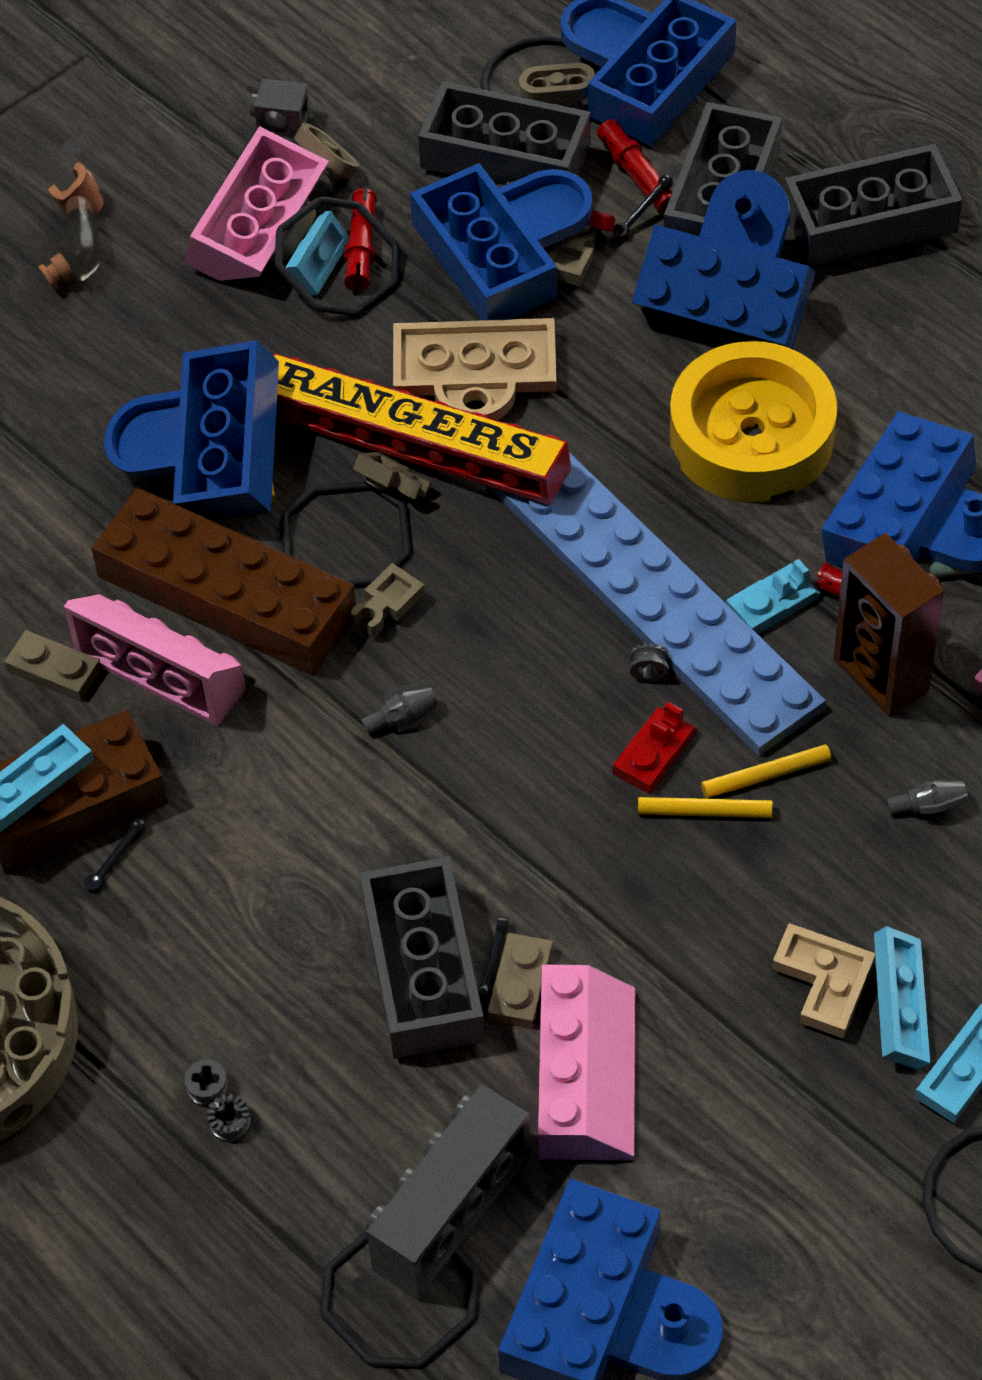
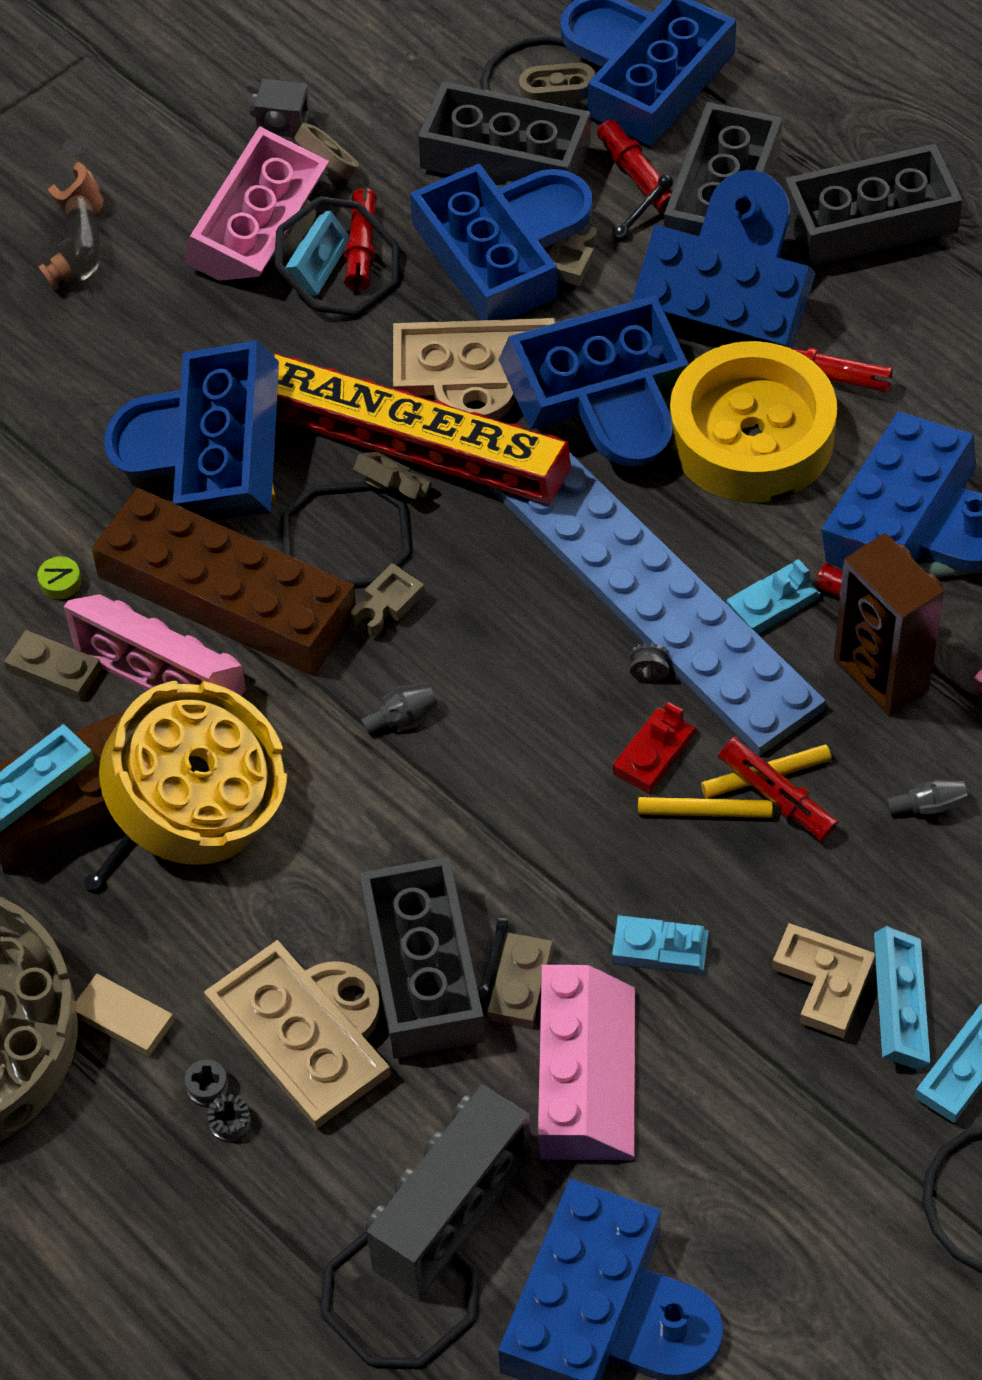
red tile [586,209,616,233] -> none
none -> lime tile [37,556,81,599]
none -> tan tile [76,974,175,1057]
none -> yellow brick [99,681,287,865]
none -> tan plate [204,940,391,1129]
none -> blue brick [498,295,689,467]
none -> medium azure plate [612,915,708,974]
none -> red pin [718,736,839,842]
none -> red pin [773,343,893,394]

